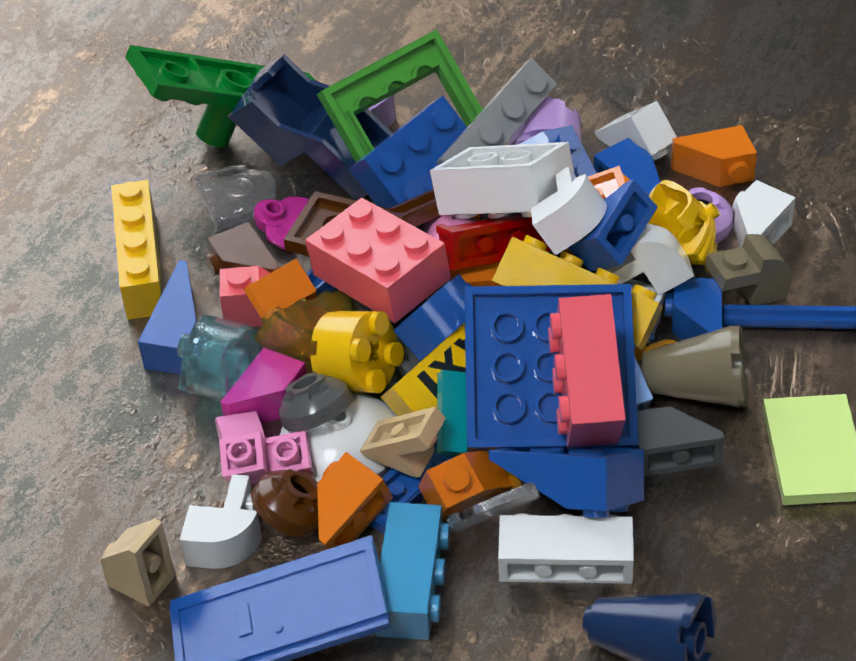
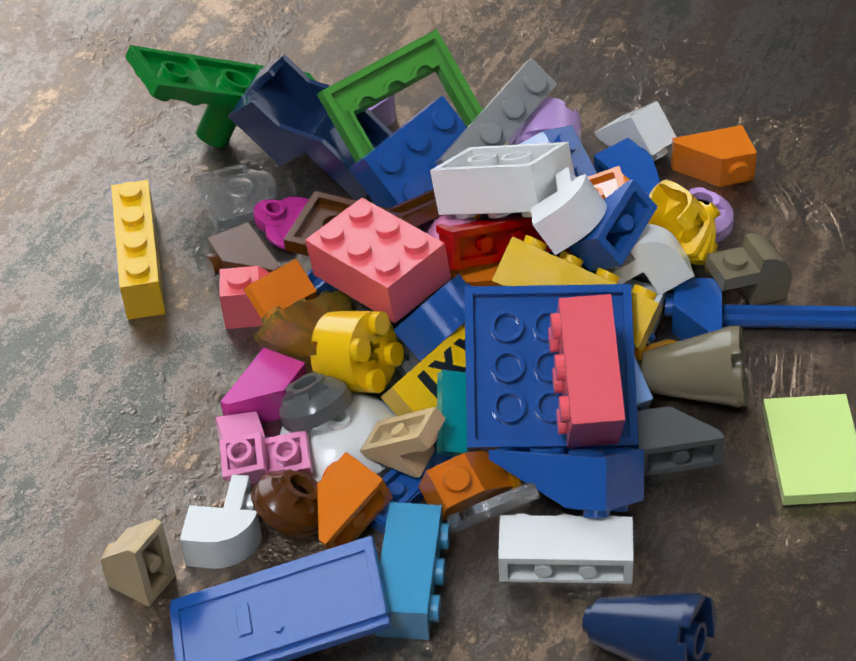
slope [138,260,204,376] -> none
clear light blue brick [177,315,262,401] -> none
white slope [732,180,795,247] -> none

